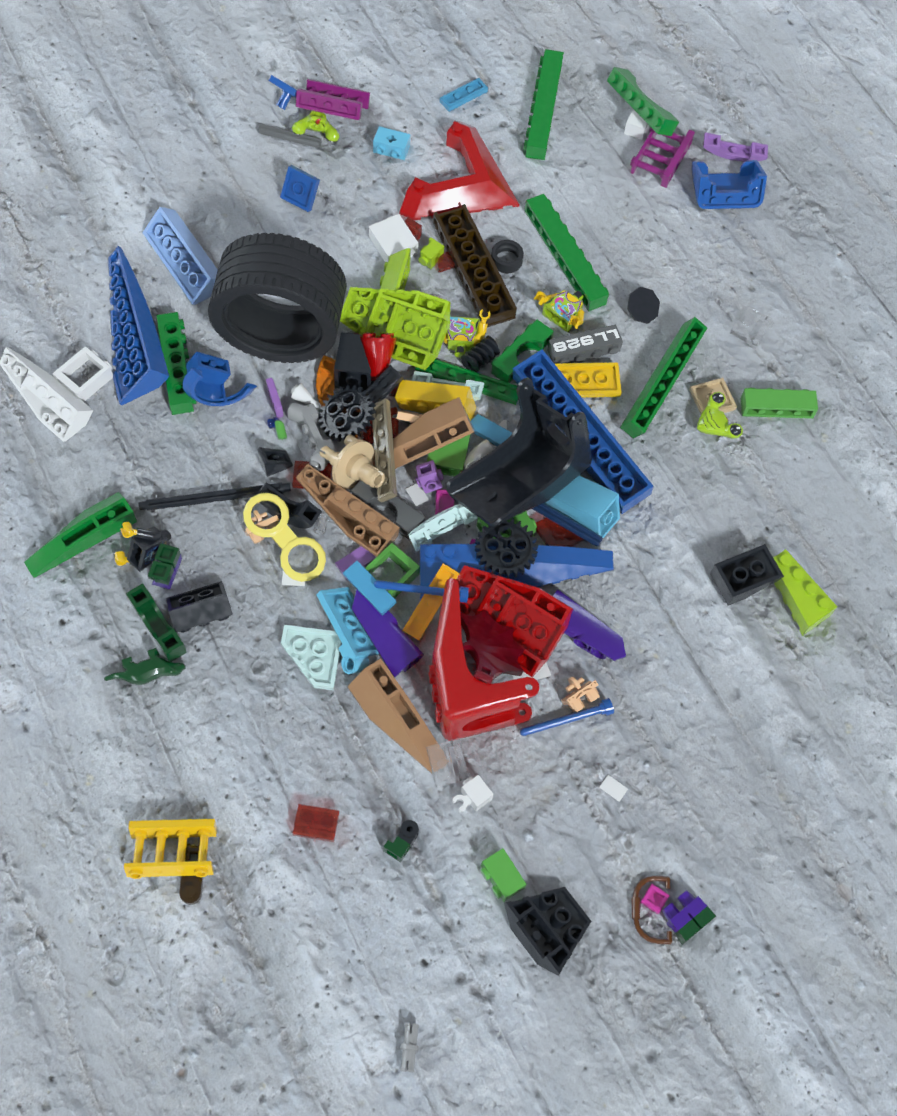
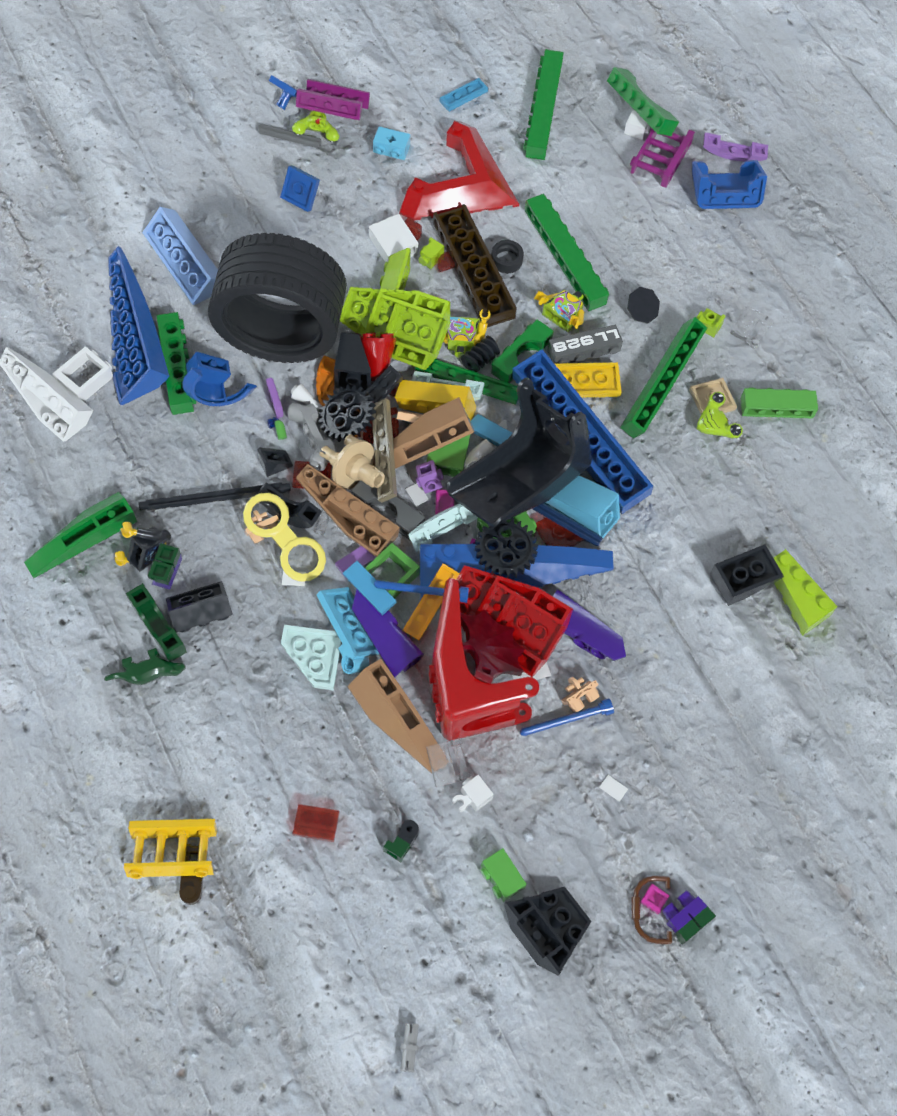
none -> lime brick [697,308,726,338]

